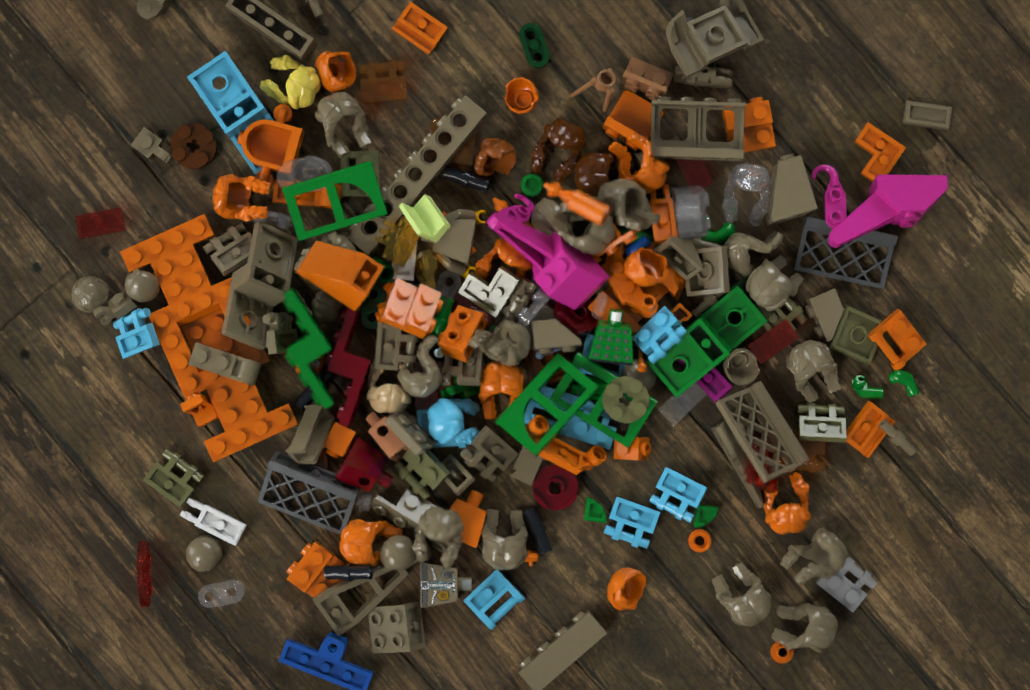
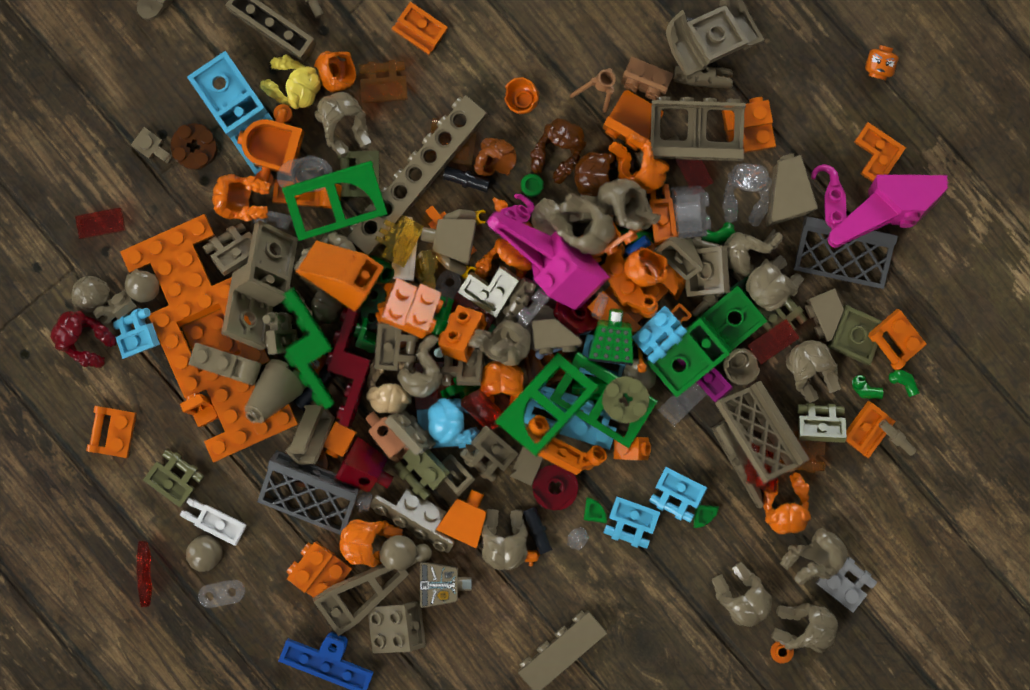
black pin [324,563,373,582] -> none
yellowish green panel [399,194,451,243] -> none
dark tan hair [412,506,465,567] -> none
medium azure plate [463,569,525,631] -> none
dark green plate [519,23,549,69] -> none
orange wheel [544,182,611,226] -> none
orange hair [607,567,646,611] -> none
orange plate [688,529,711,552] -> none
dark tan tile [902,100,952,131] -> none
none -> dark red hair [50,310,117,368]
none -> orange plate [86,406,137,458]
none -> dark tan cone [244,360,305,423]
none -> green bracket [353,317,377,353]
none -> clear red plate [461,389,503,430]
none -> clear plate [567,527,589,550]
none -> orange head [865,45,898,80]

